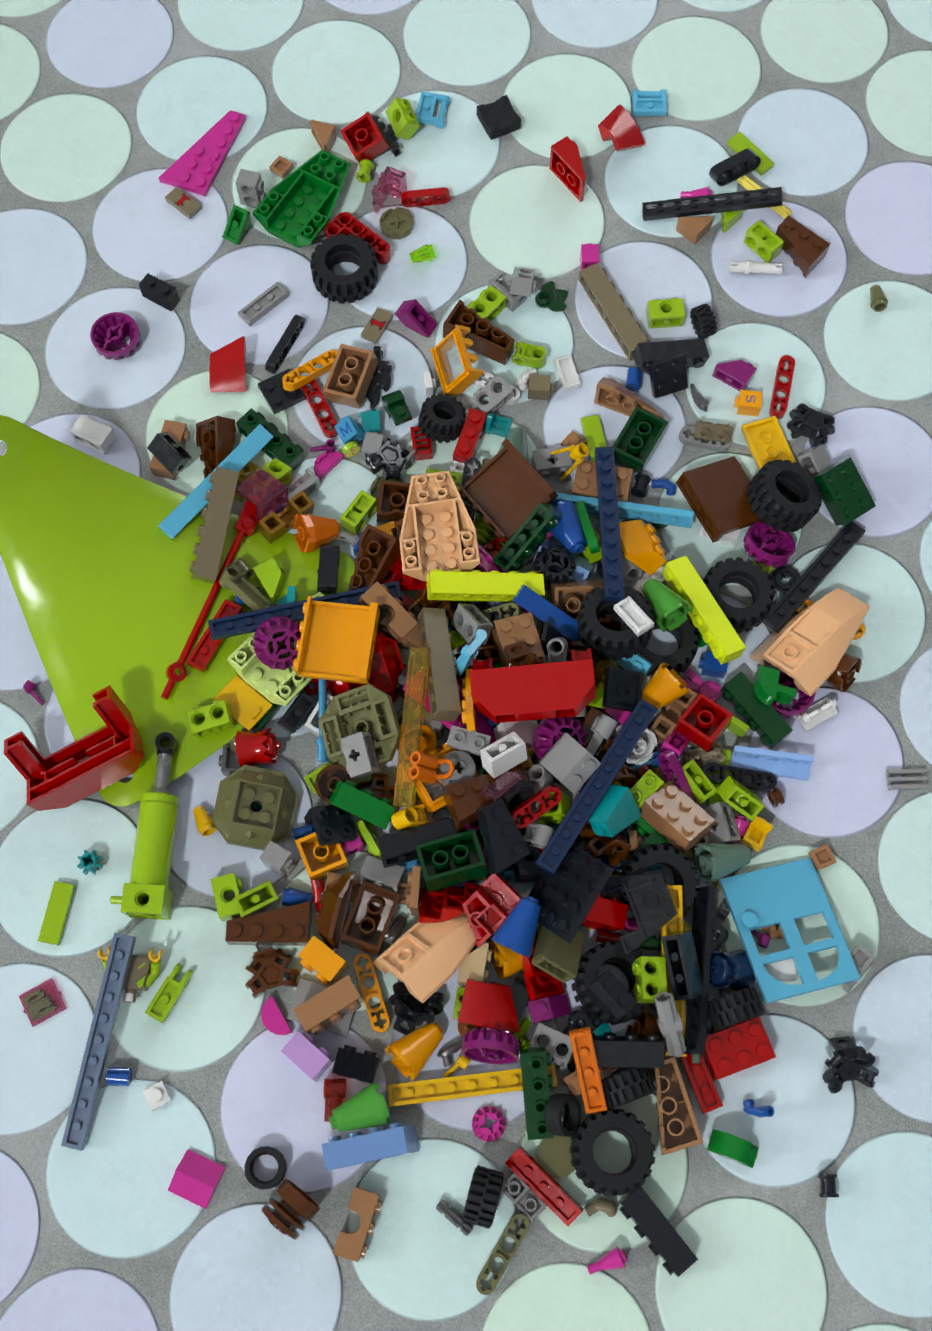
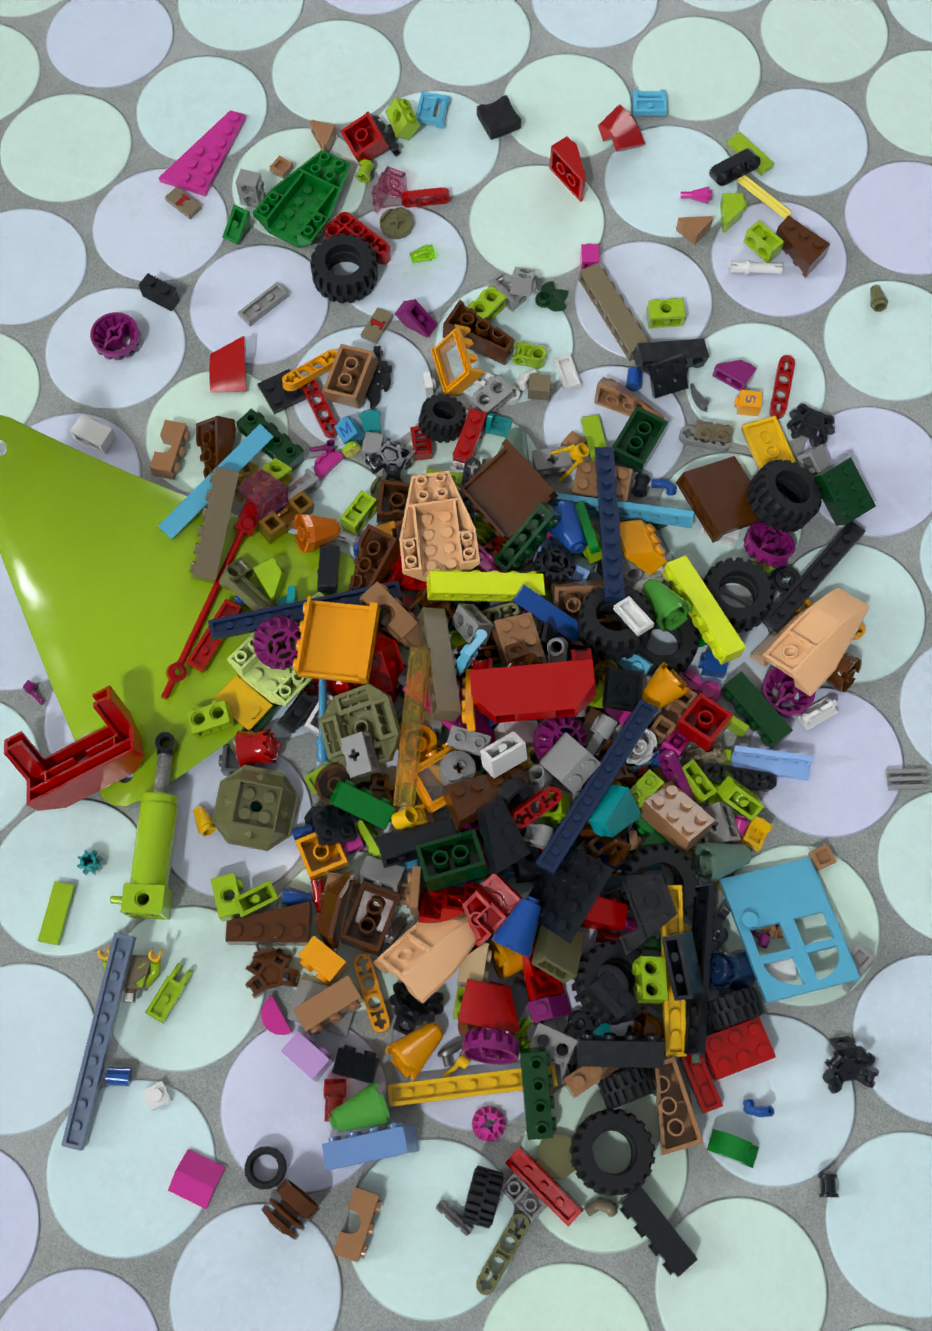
piece [19,978,67,1027] -> none
black hinge [147,432,192,474] -> none
light grey brick [259,840,296,878] -> none
black beam [265,314,305,374] -> none
dark green brick [382,390,412,426] -> none
orange piece [409,751,455,784] -> none
clear pink piece [480,771,522,800] -> none
black tyre [545,1093,581,1137] -> none
orange tile [569,1027,607,1114] -> none
dark pink cone [587,1246,628,1275] -> none
black plate [642,187,782,221] -> none
light grey piece [654,992,687,1057] -> none
black tyre [690,303,717,339] -> none
green brick [753,666,797,706] -> none
reddish brown bush [767,787,785,808] -> none

